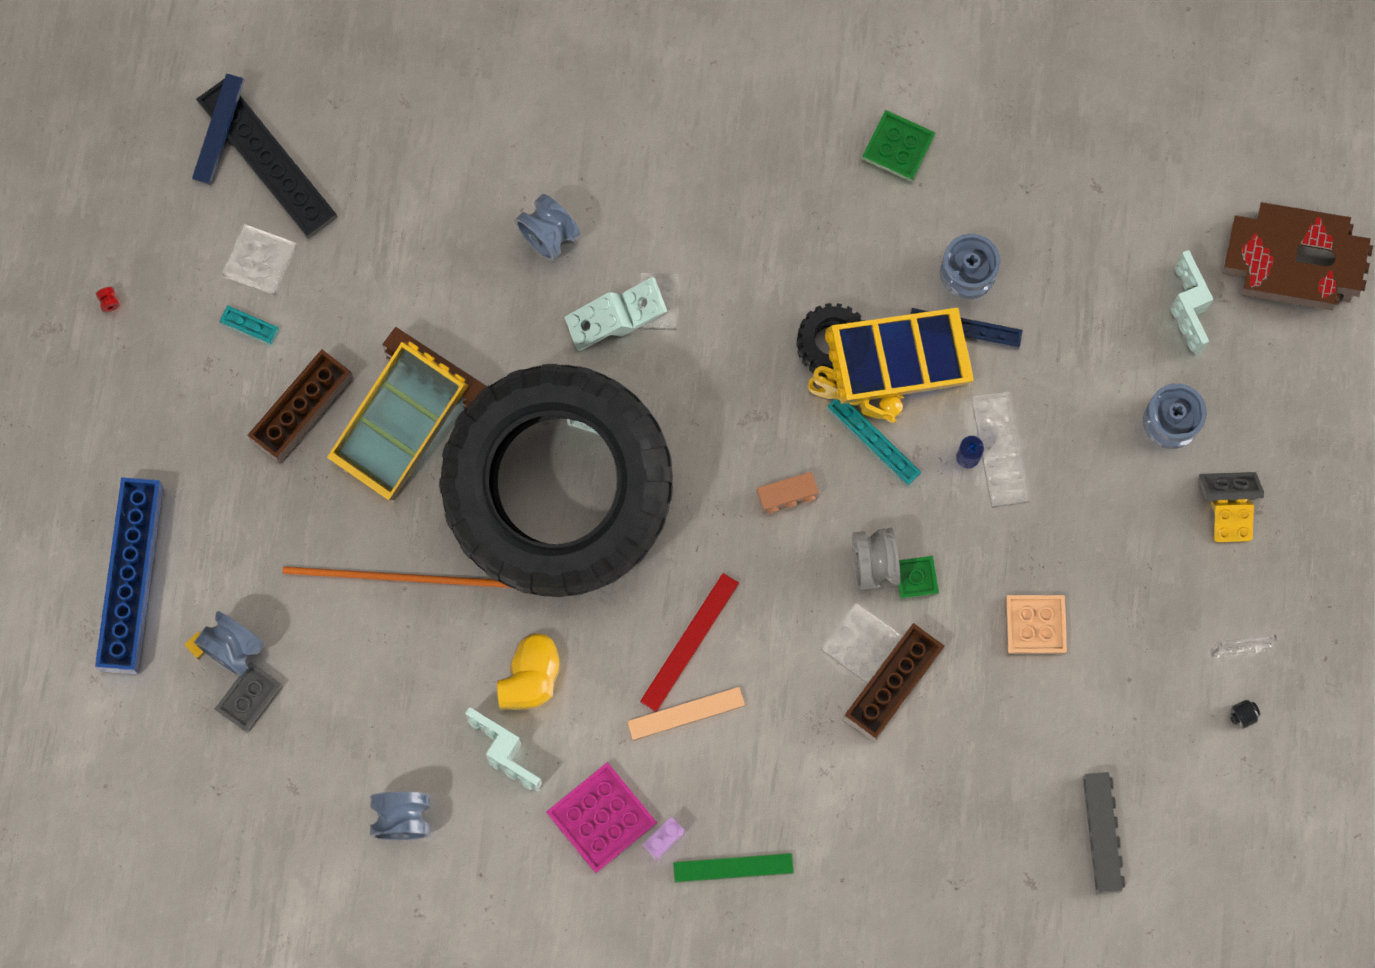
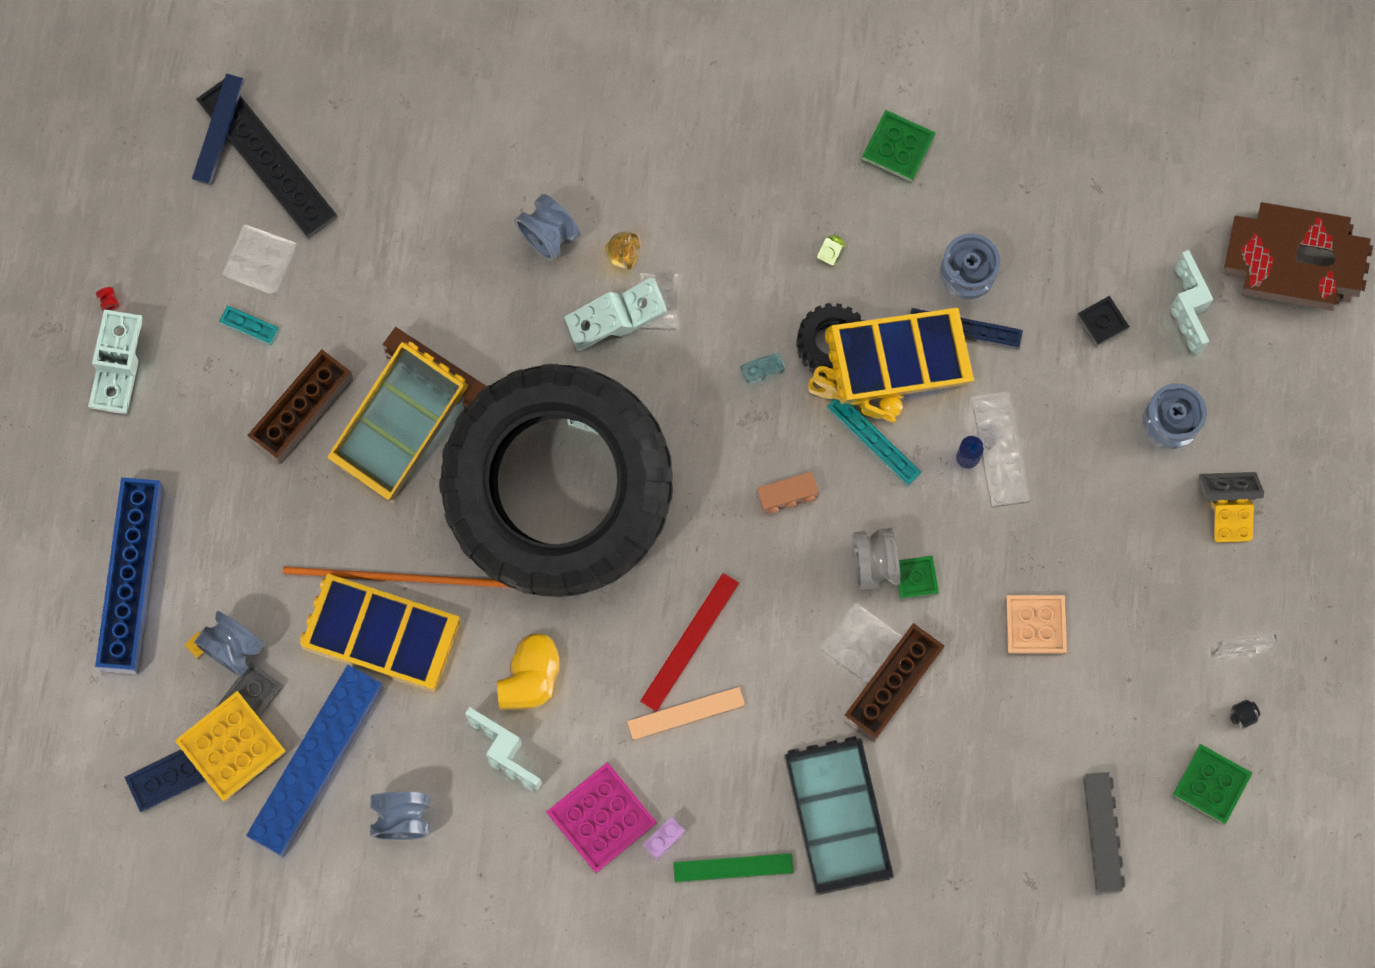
none -> light aqua bracket [88,310,143,414]
none -> dark blue plate [124,750,207,814]
none -> yellow plate [175,691,286,802]
none -> blue brick [246,664,384,858]
none -> clear blue window [299,573,461,693]
none -> clear yellow cylinder [605,232,640,270]
none -> clear light blue slope [740,353,785,383]
none -> clear light blue window [784,736,894,896]
none -> bracket [817,234,846,266]
none -> black plate [1077,296,1130,347]
none -> green plate [1172,744,1253,825]

